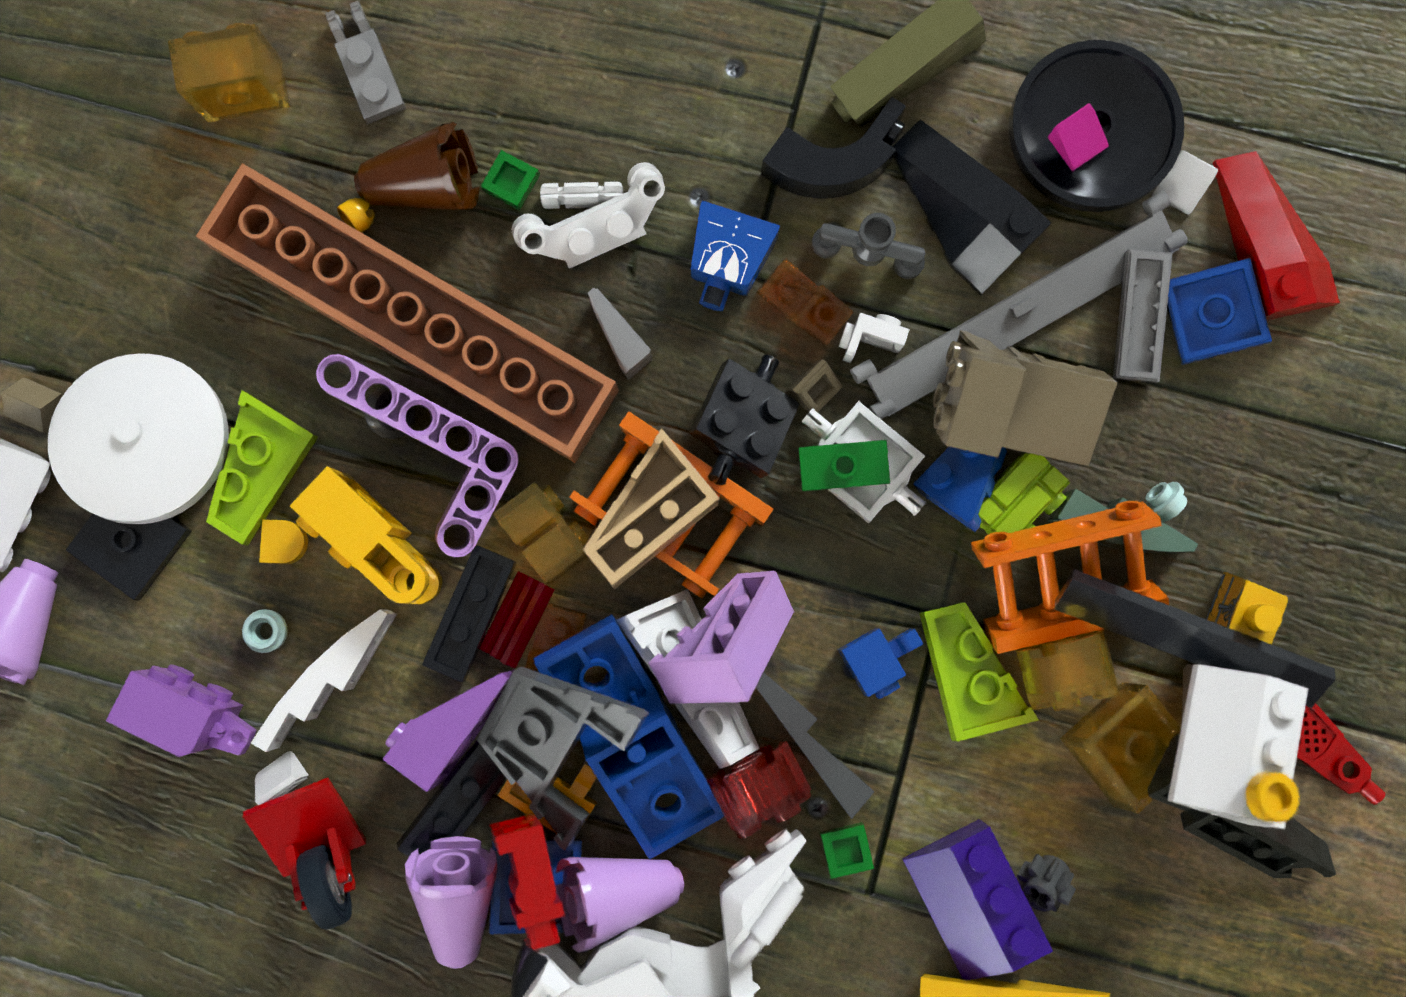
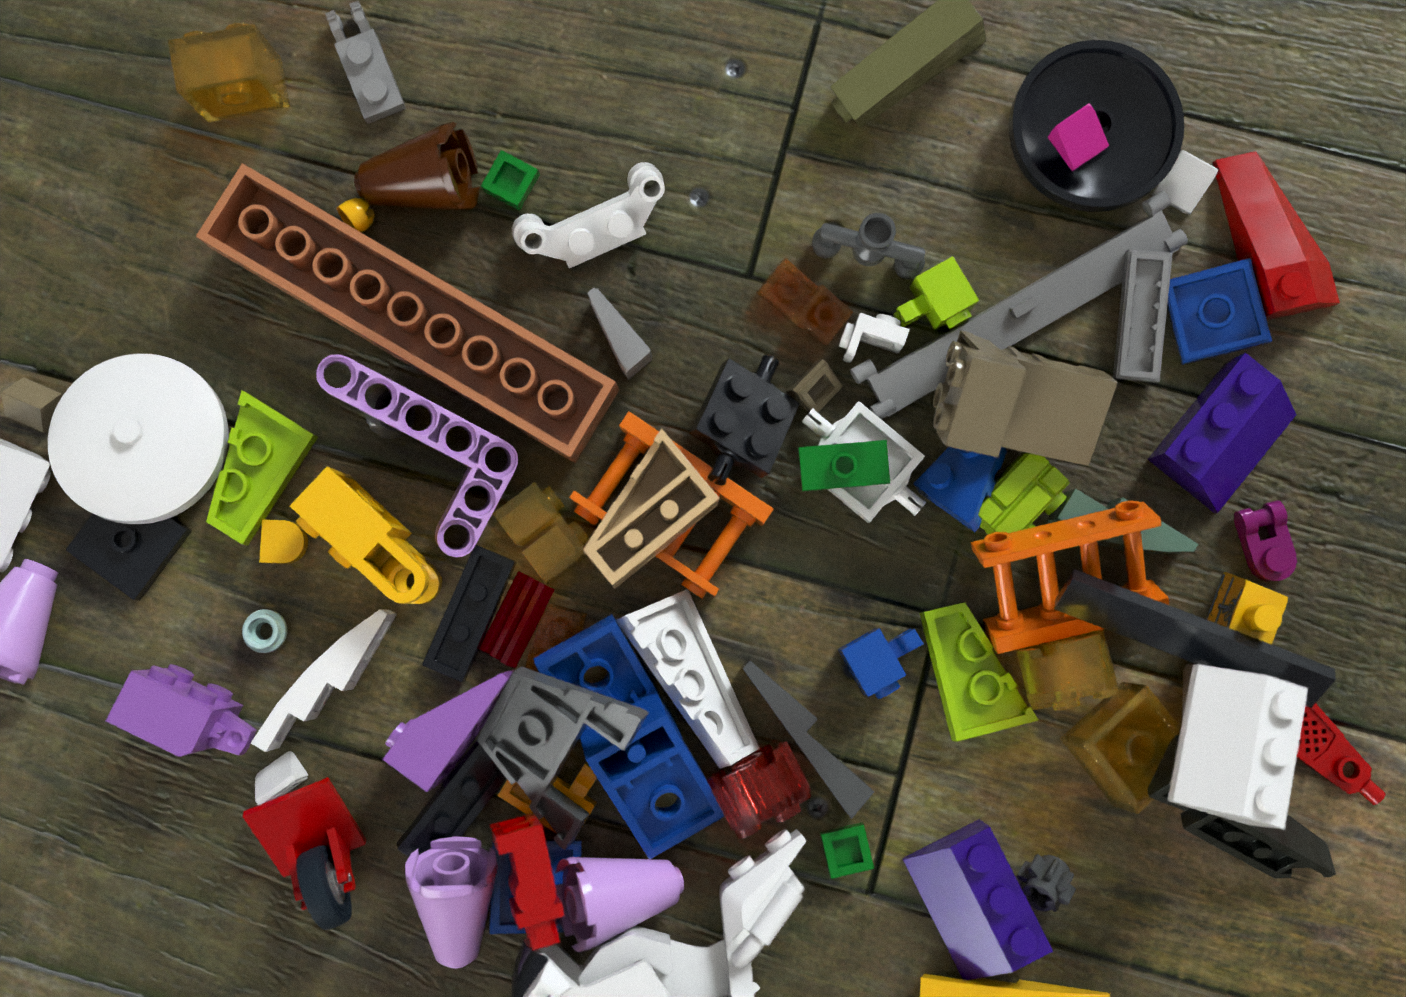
white axle [540,182,623,209] -> none
lavender wedge [649,571,794,704] -> none
blue torso [691,200,780,311] -> none
black arch [761,97,906,199] -> none
black wedge [892,119,1051,296] -> none
light aqua plate [1145,482,1187,522] -> none
yellow tile [1245,772,1299,823] -> none
none -> lime brick [893,256,979,330]
none -> dark purple slope [1147,353,1296,514]
none -> magenta plate [1234,500,1297,582]

